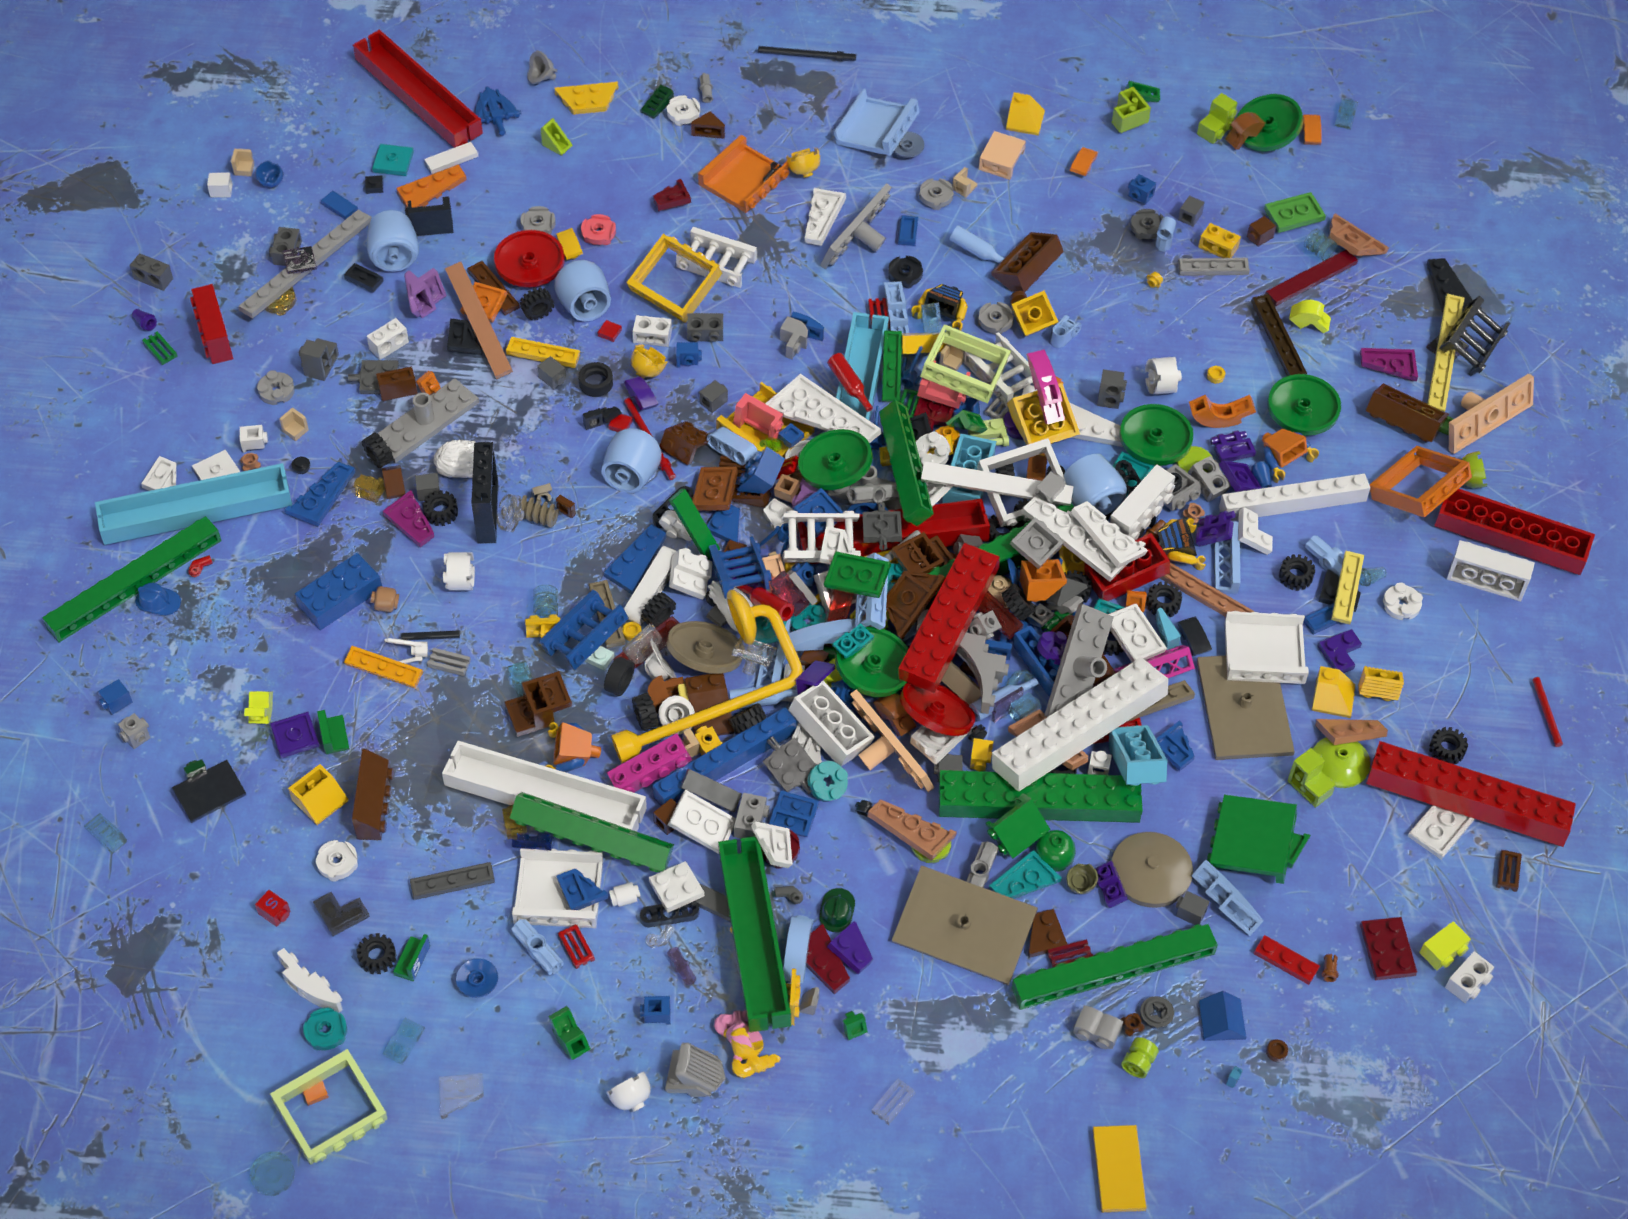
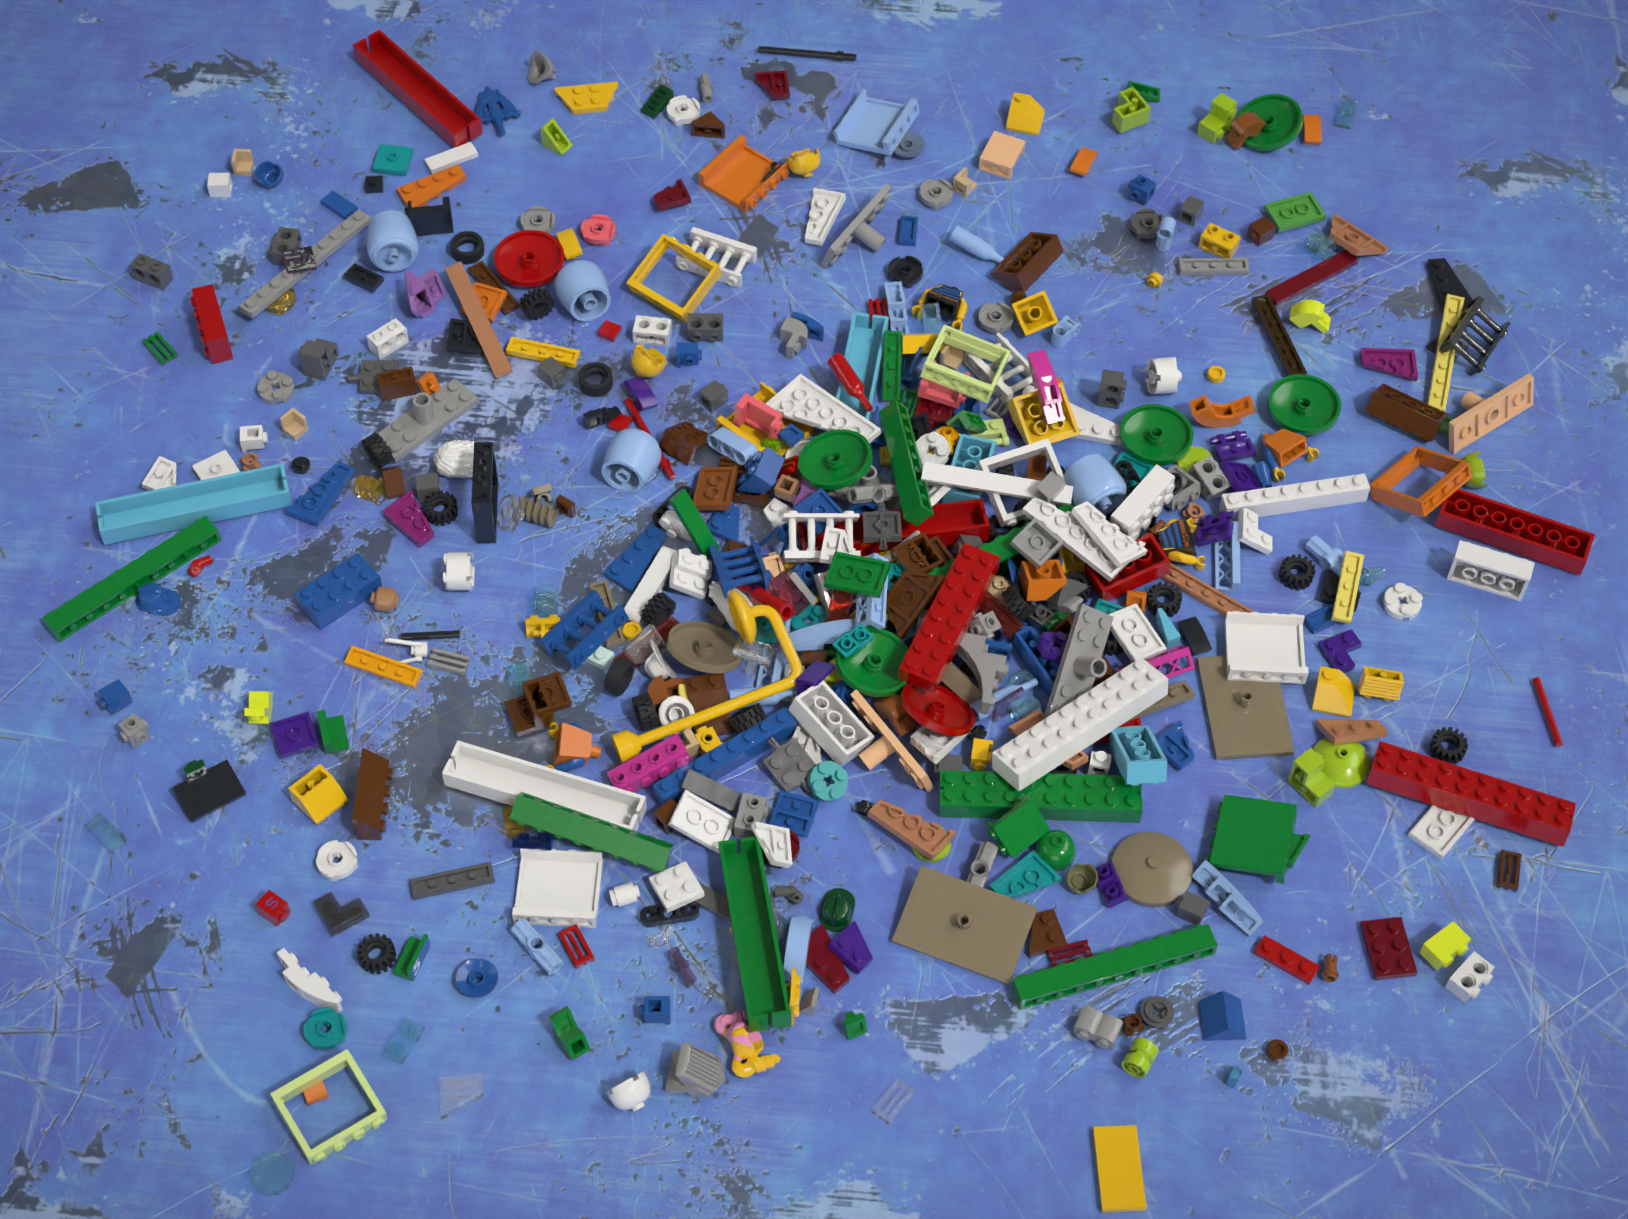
dark purple cone [132,309,157,331] -> none
blue wing [556,868,609,910] -> none
none -> black tyre [450,231,485,264]
none -> dark red wing [755,70,790,100]

